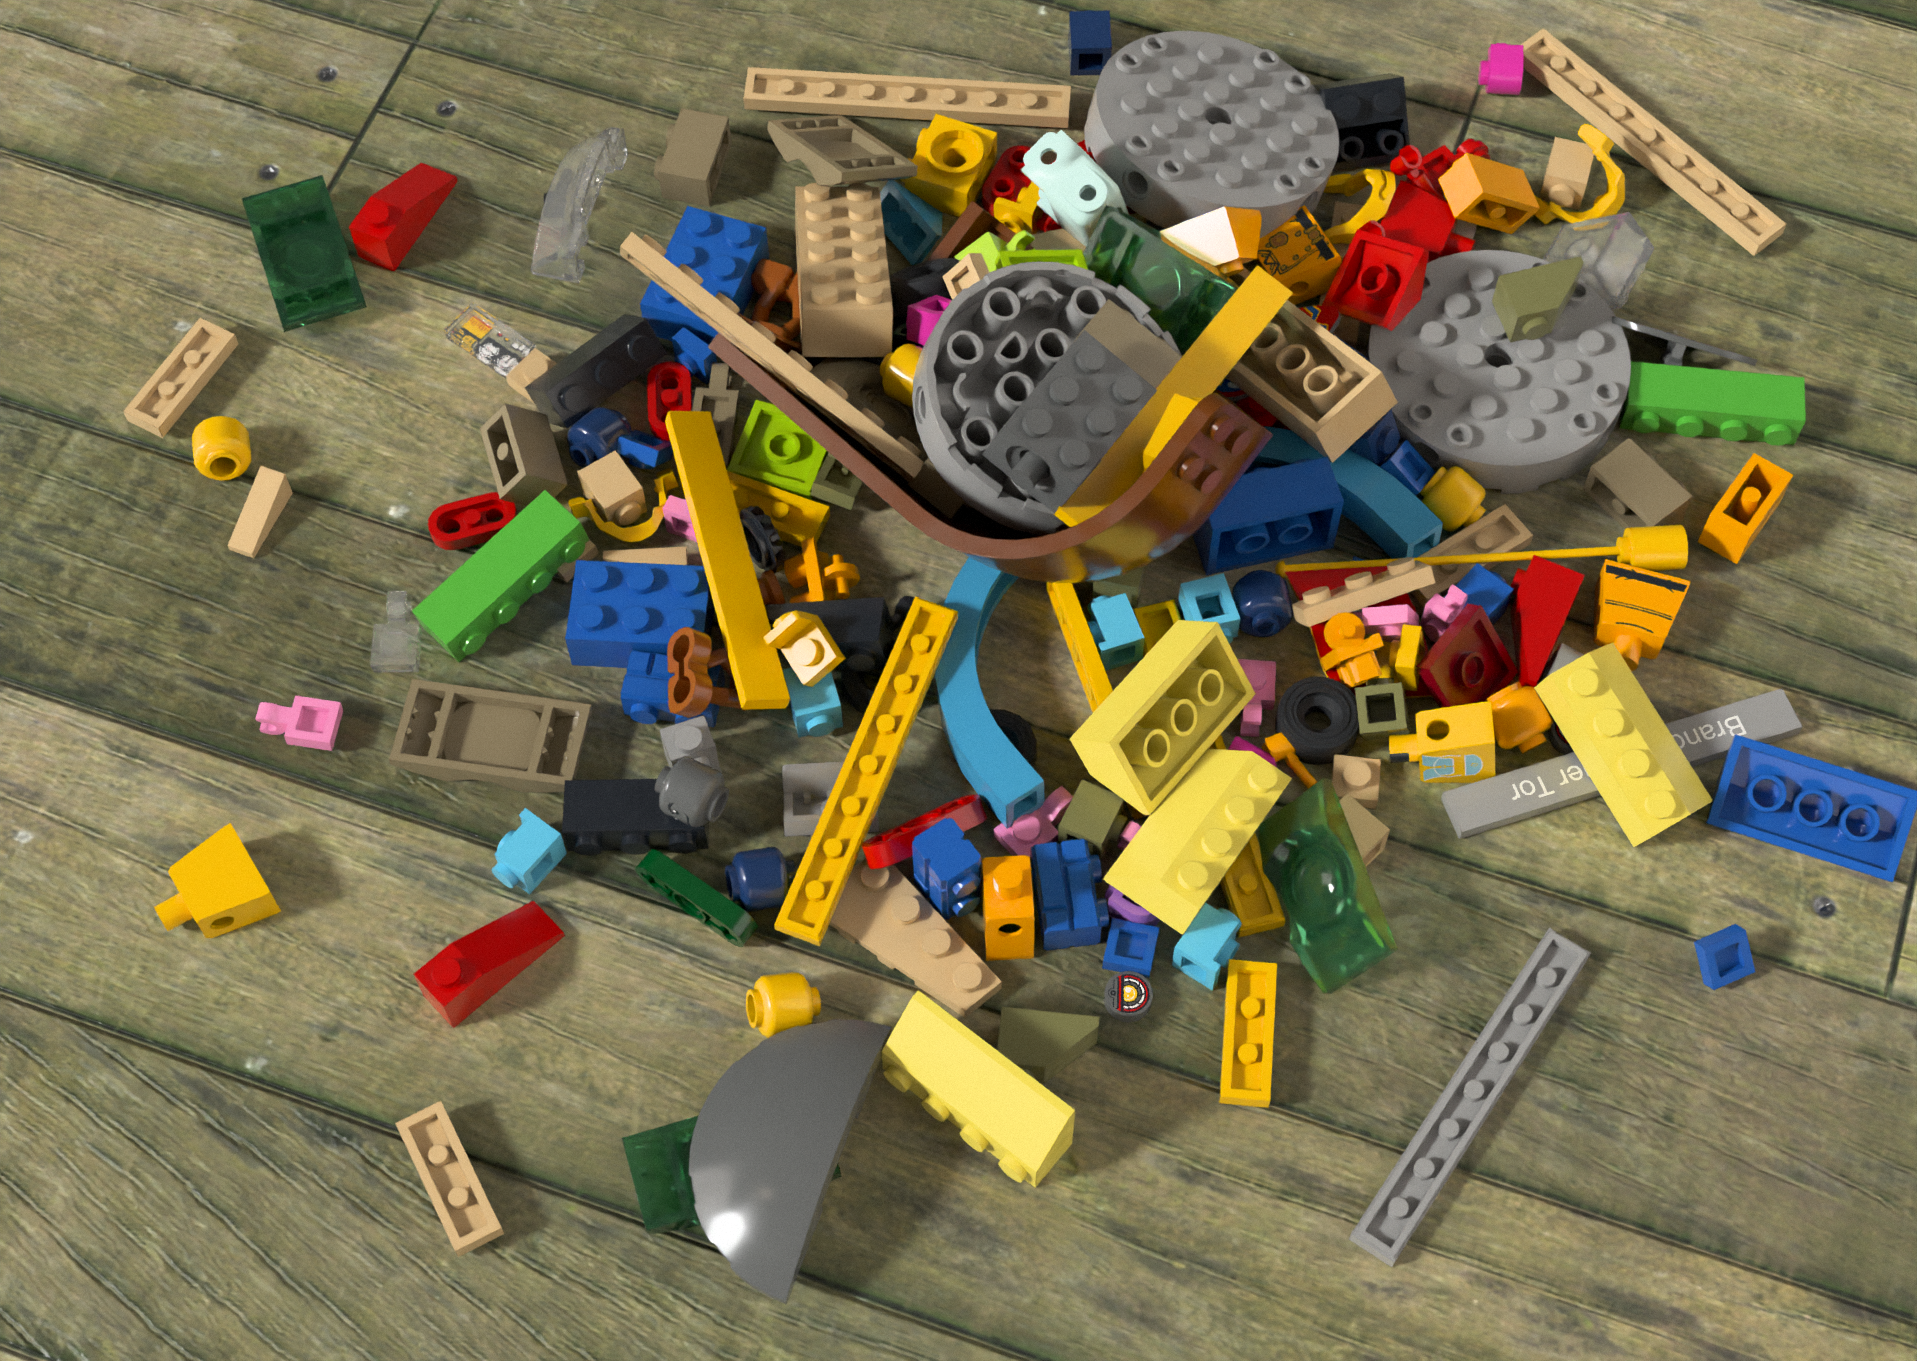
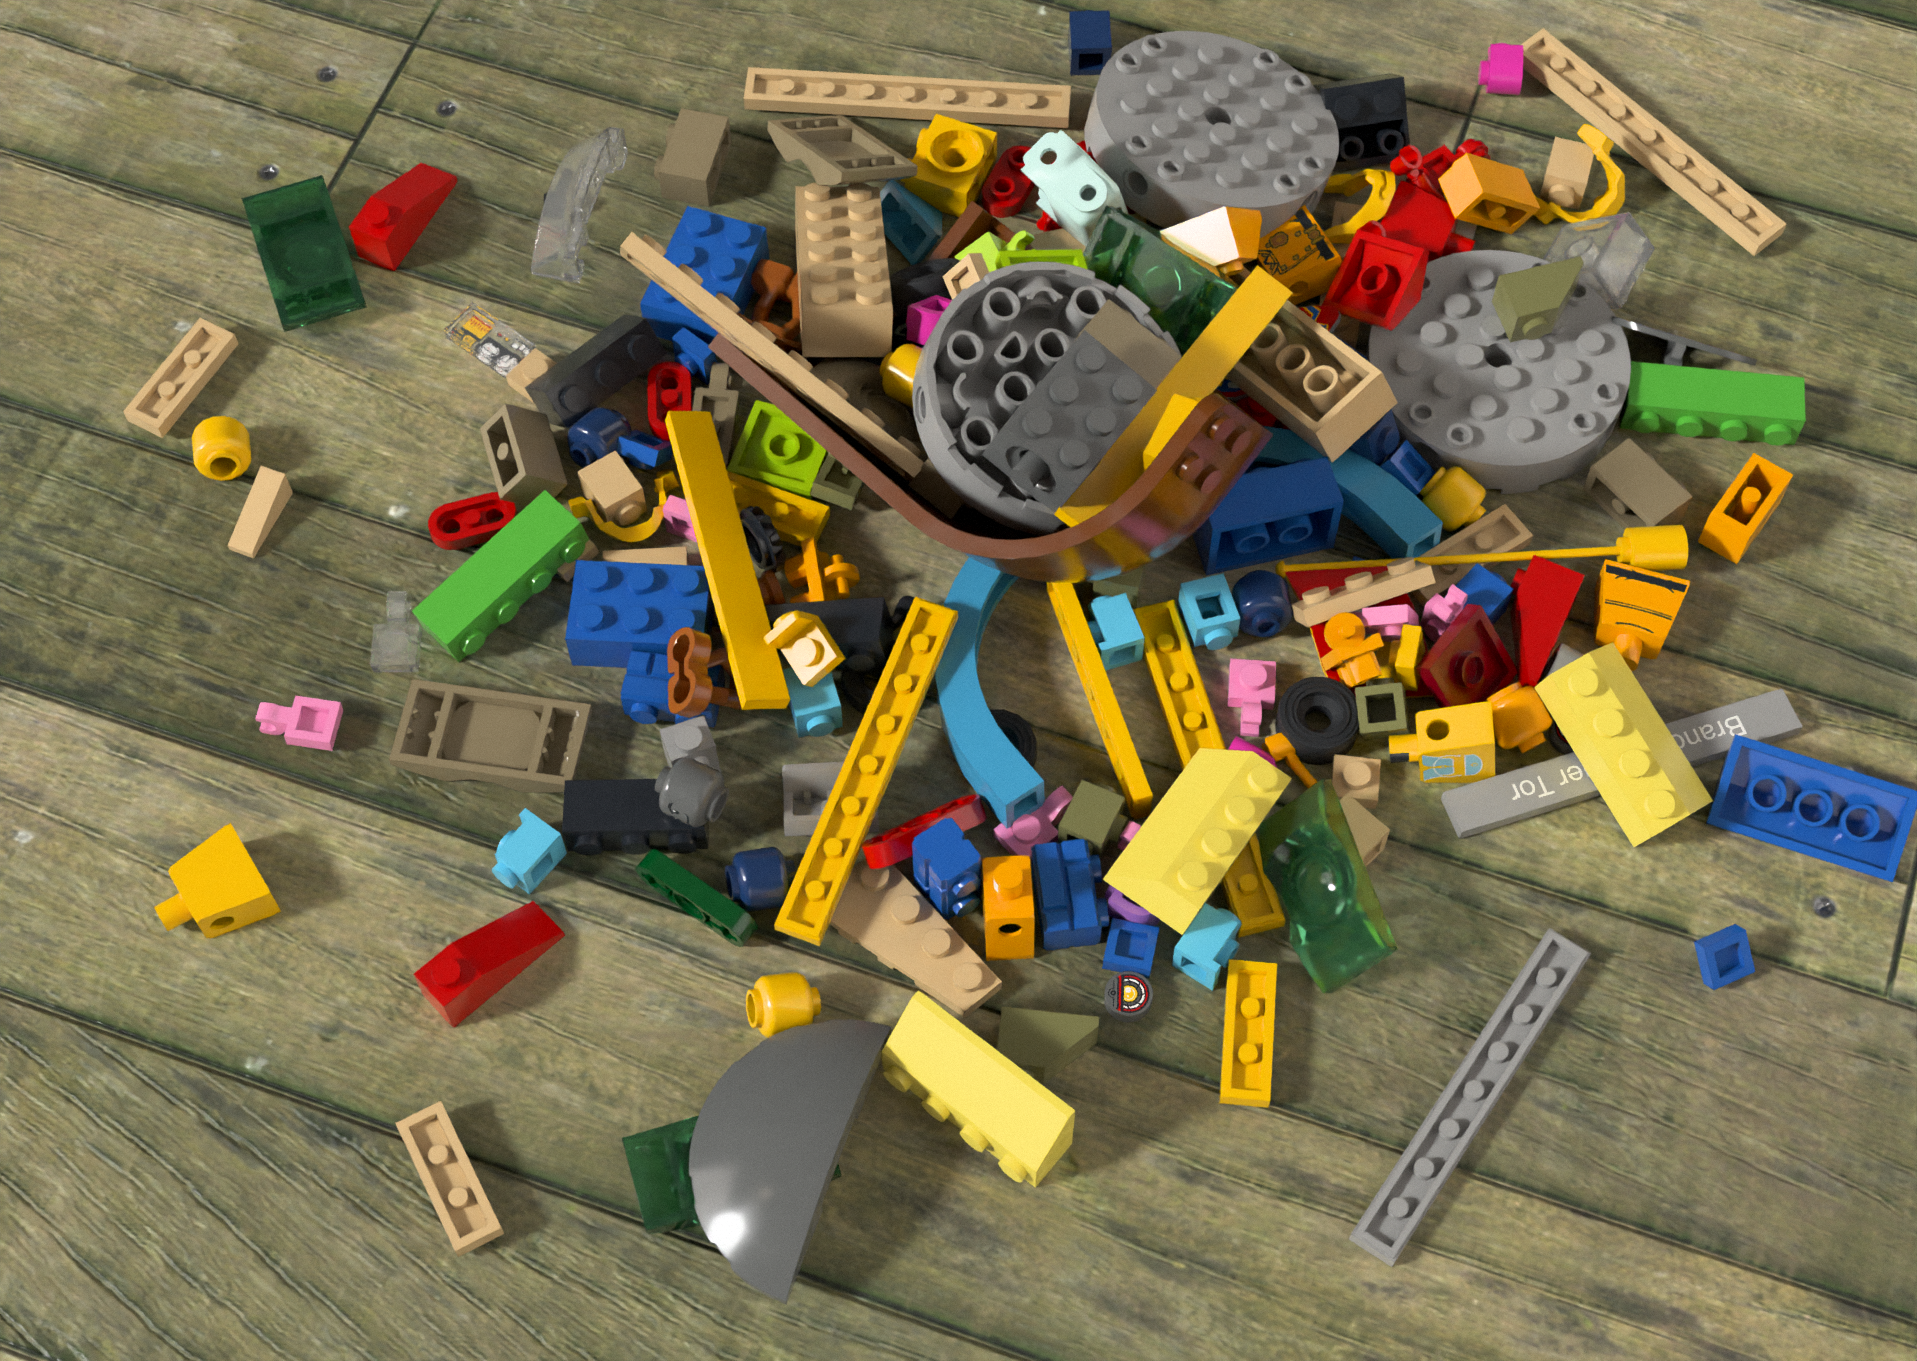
yellow bracket [994,182,1043,235] -> none
light yellow slope [1070,620,1256,815] -> none

